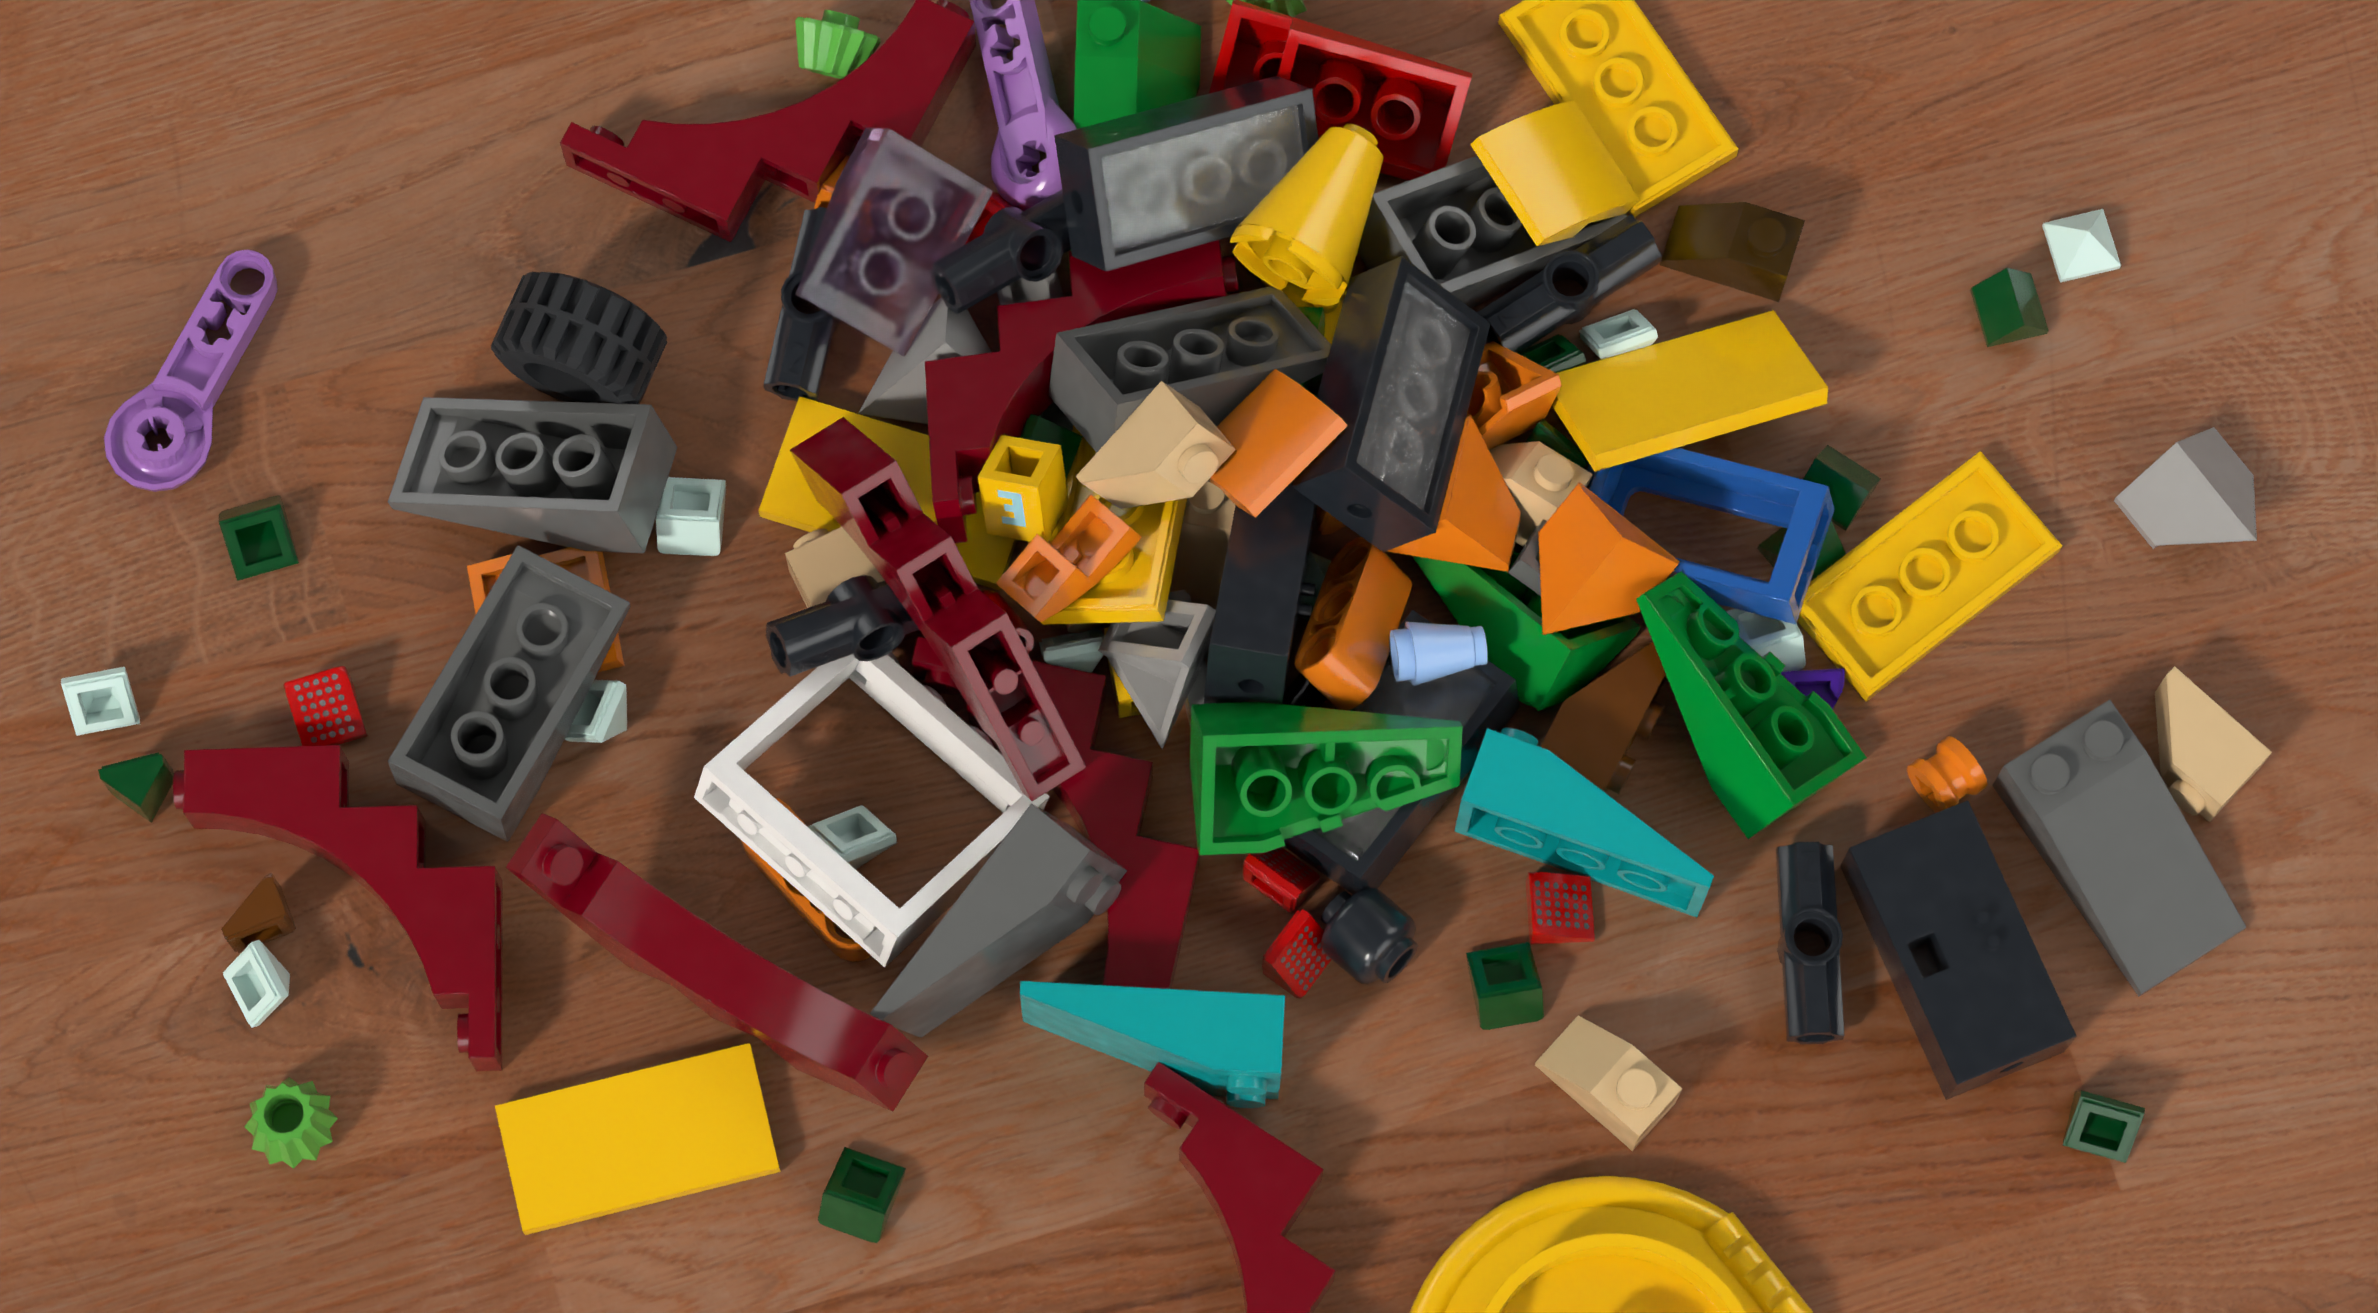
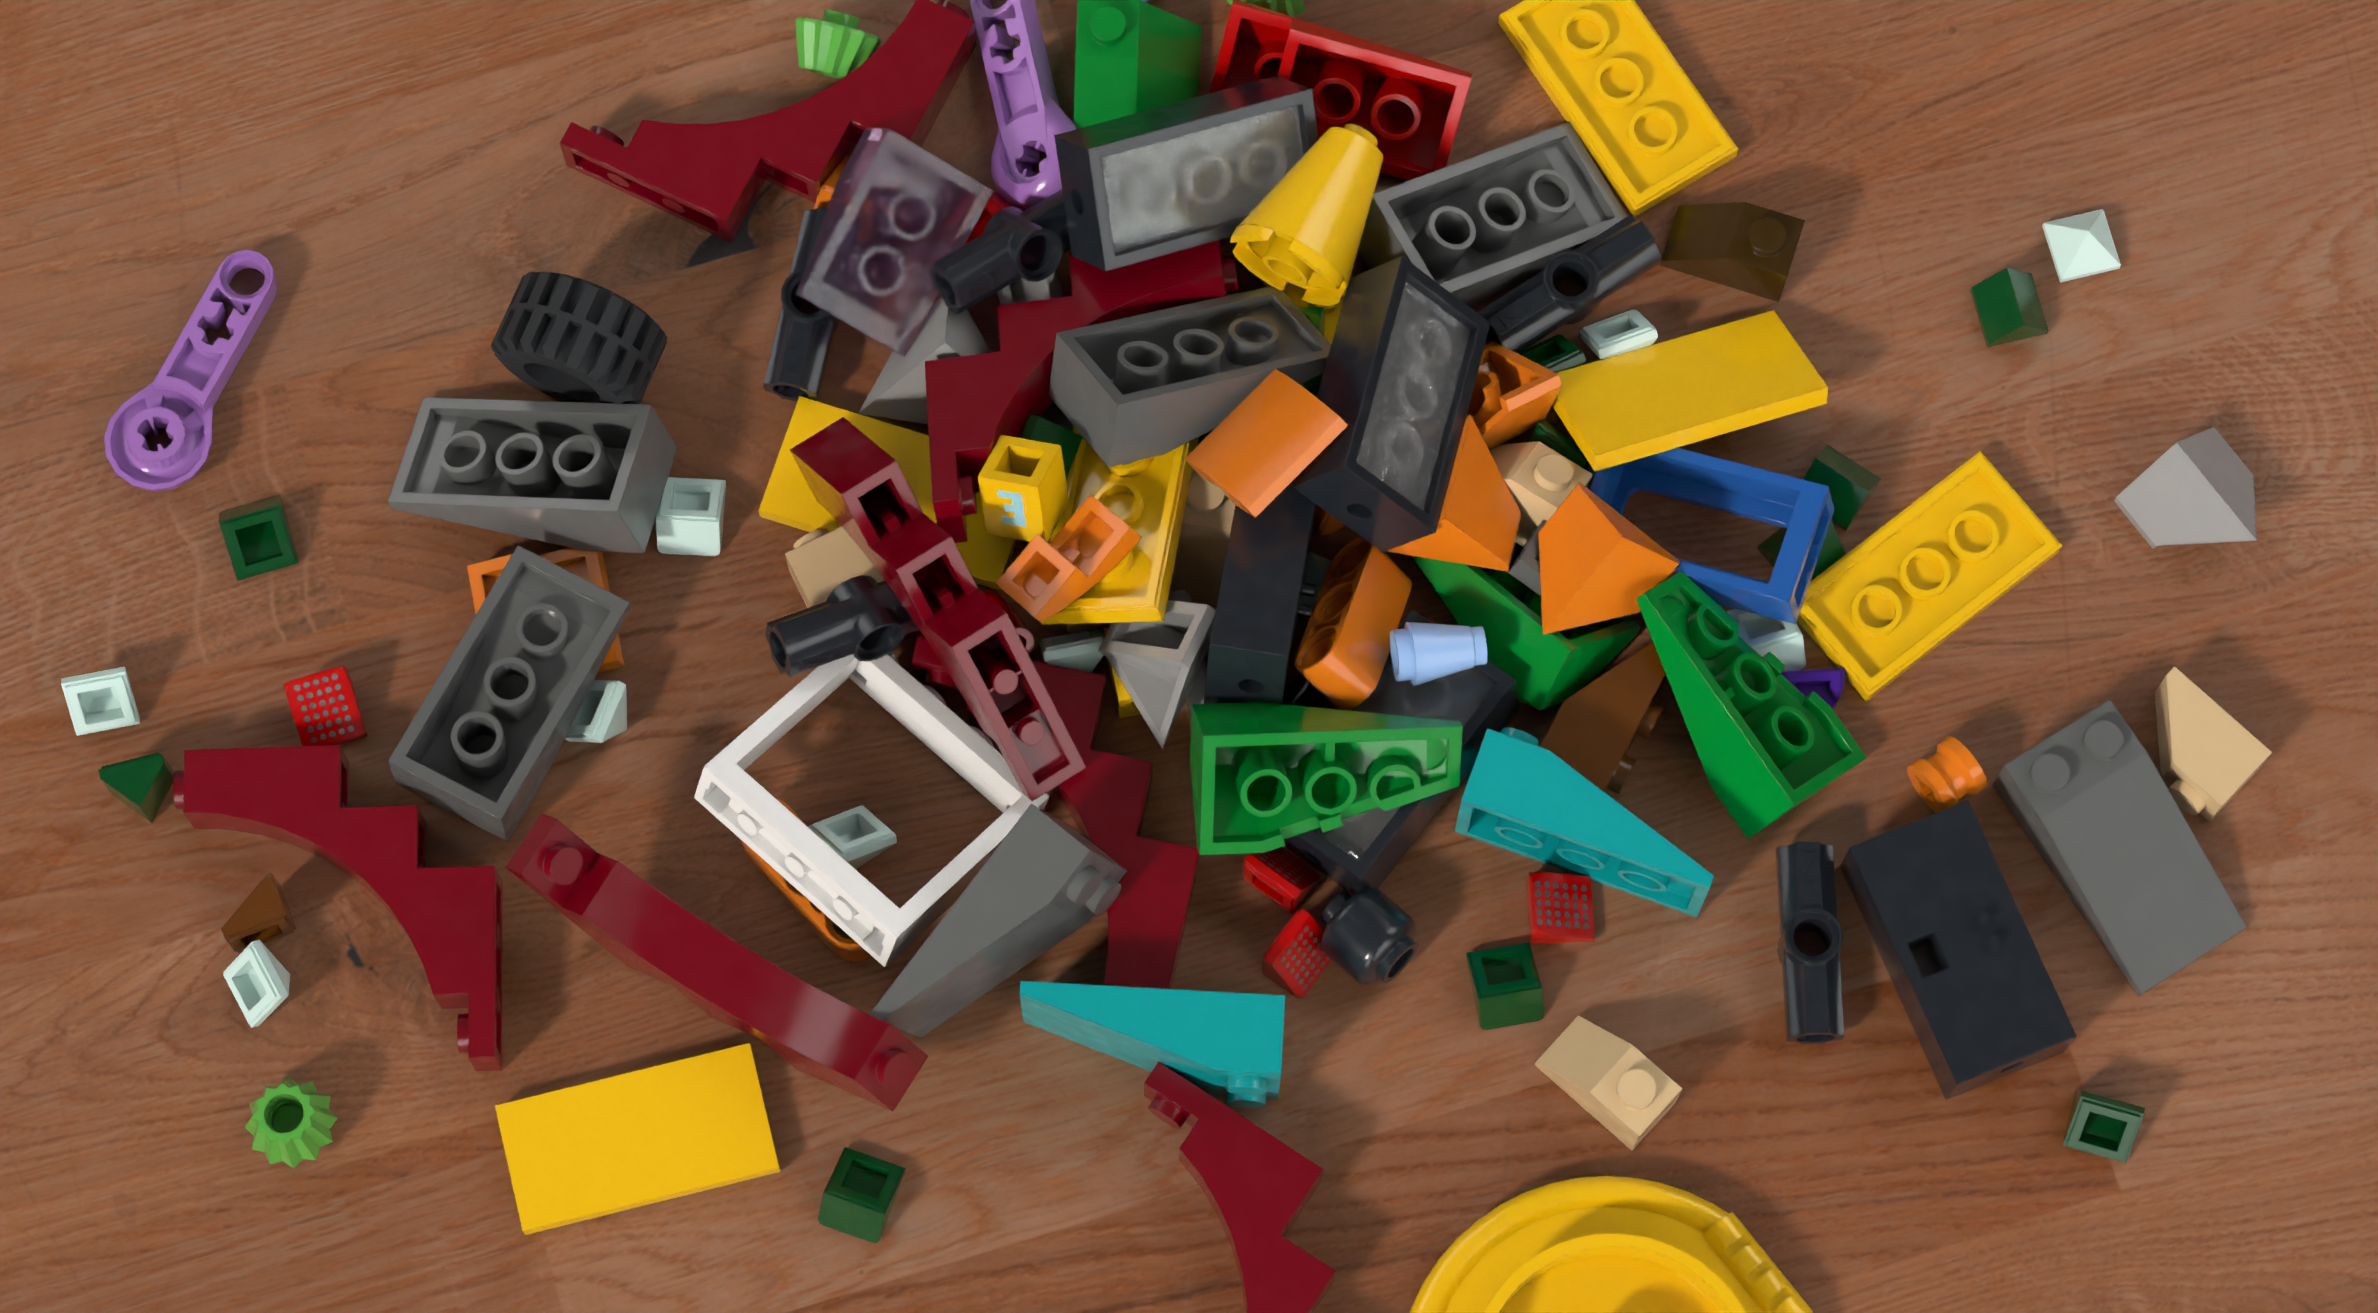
tan slope [1076,381,1236,509] -> none
yellow slope [1470,100,1640,246] -> none

